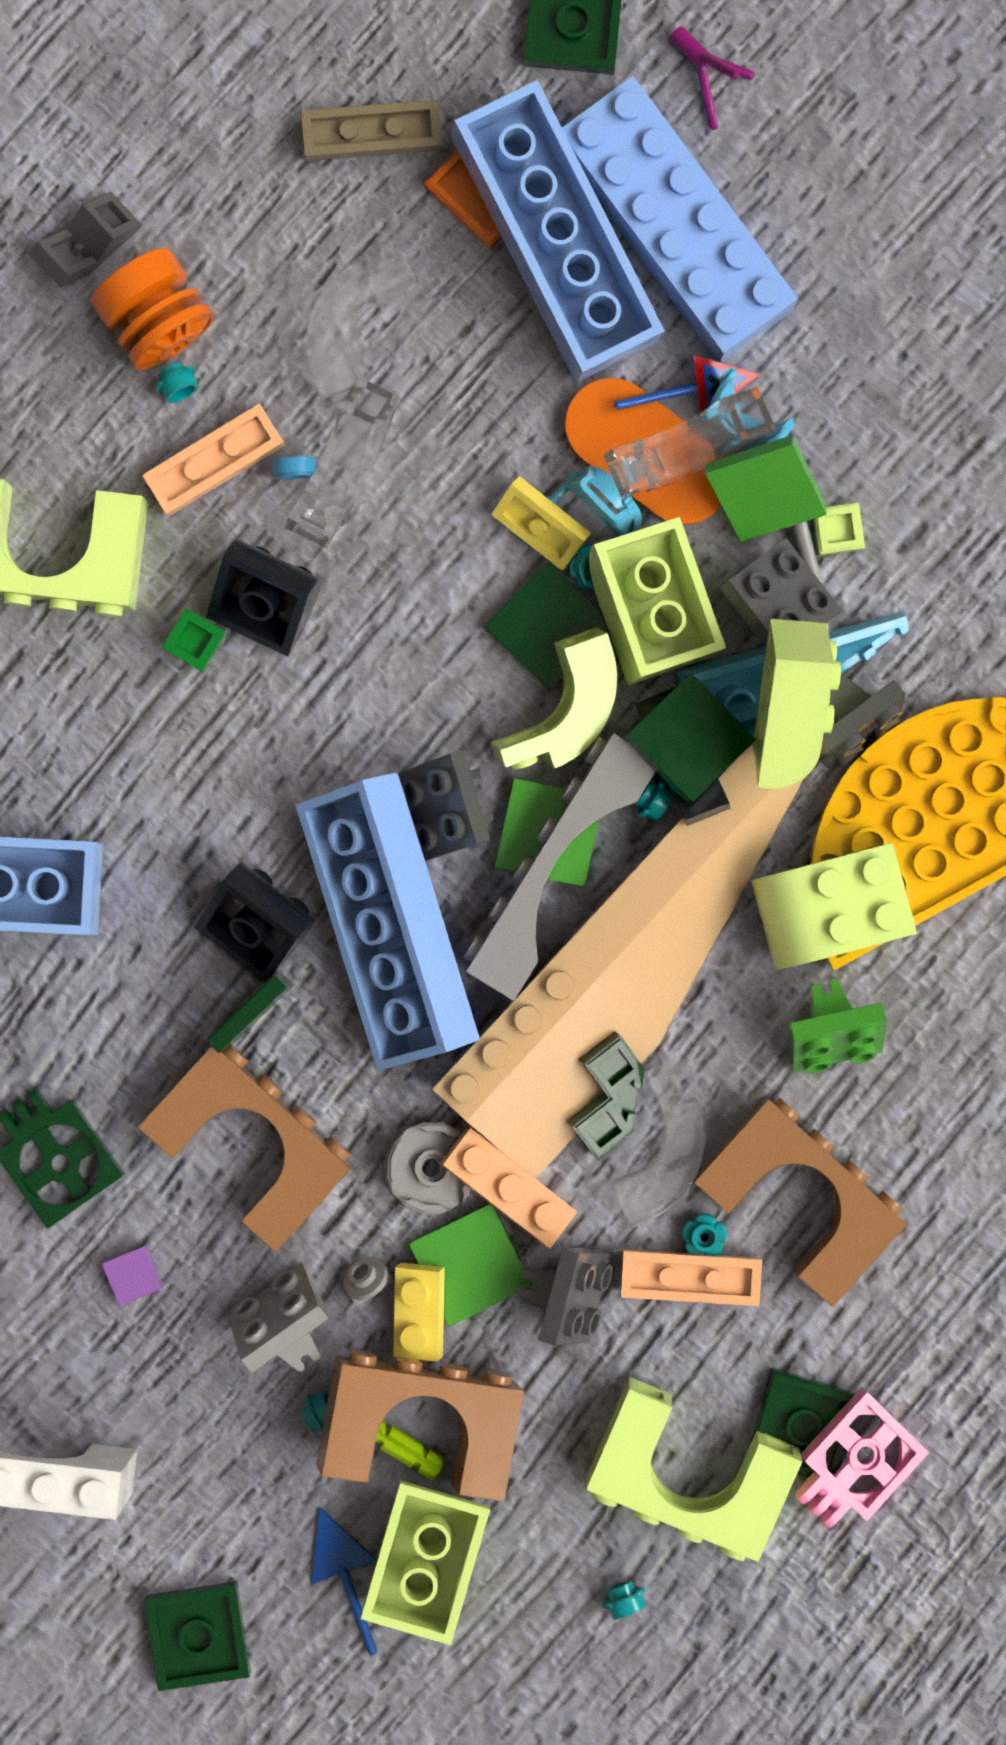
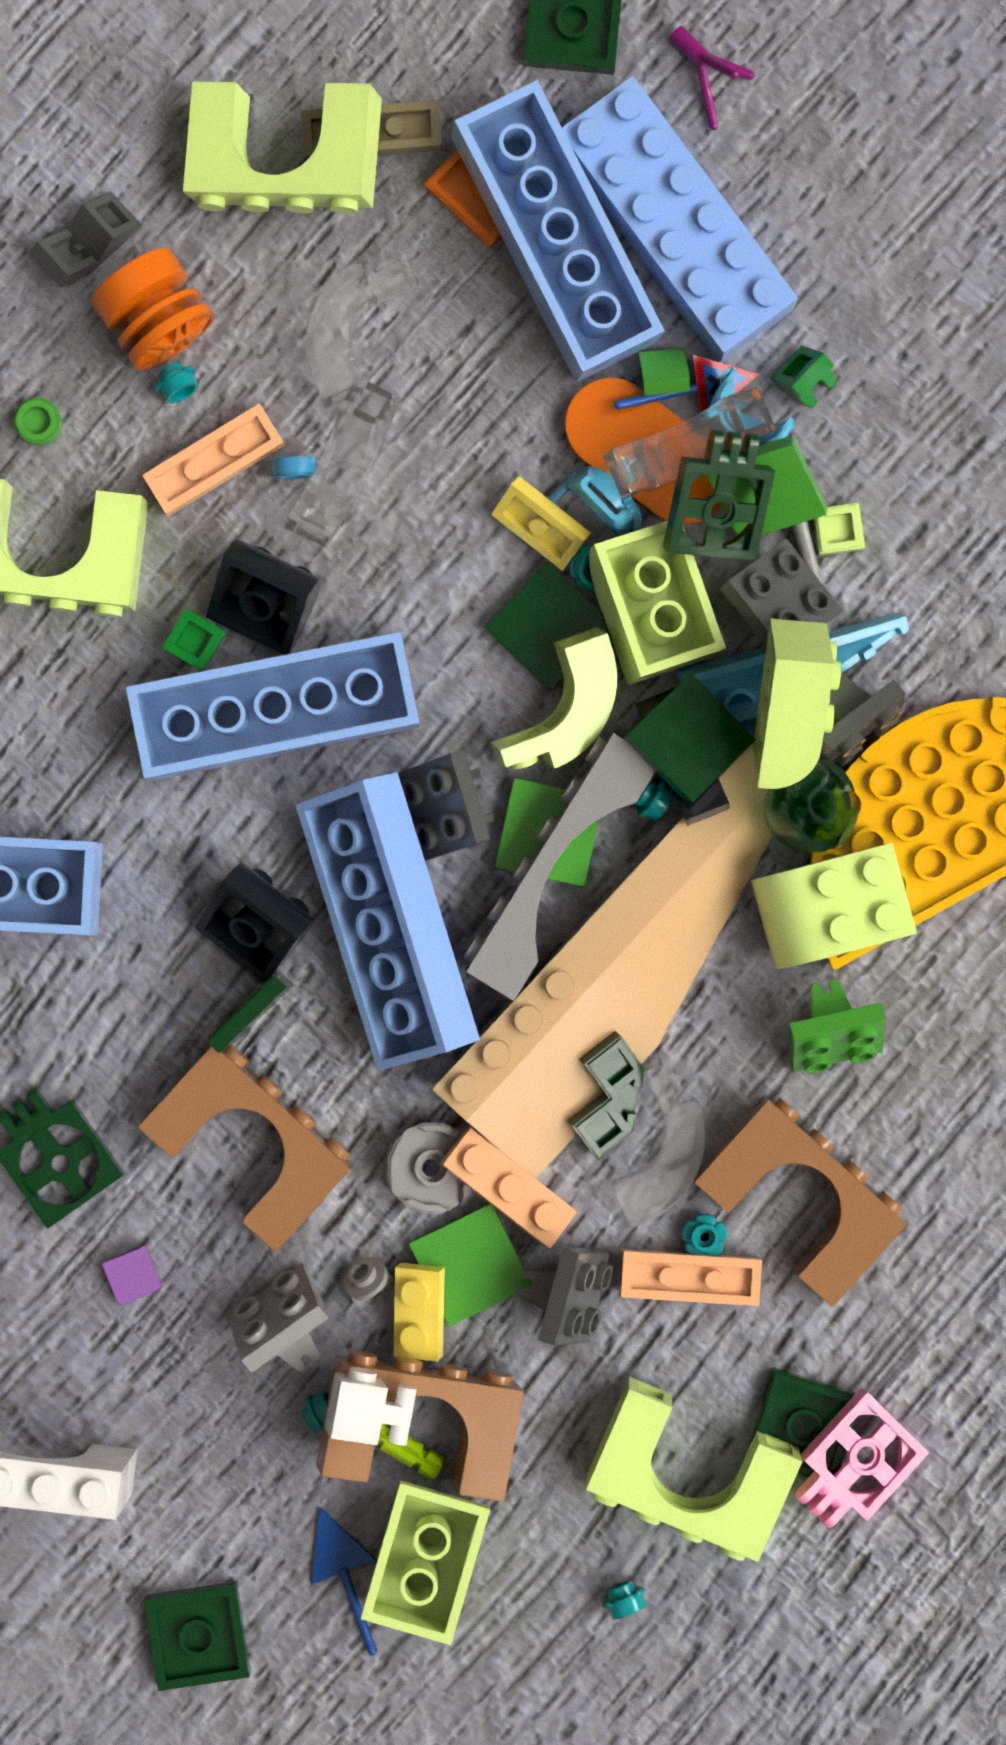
none -> bright green tile [14,398,62,446]
none -> light blue brick [126,632,421,781]
none -> yellowish green arch [183,82,382,214]
none -> white brick [325,1367,417,1446]
none -> bright green tile [639,348,690,396]
none -> dark green piece [663,429,775,561]
none -> clear green cylinder [764,759,858,853]
none -> green tile [771,345,837,409]

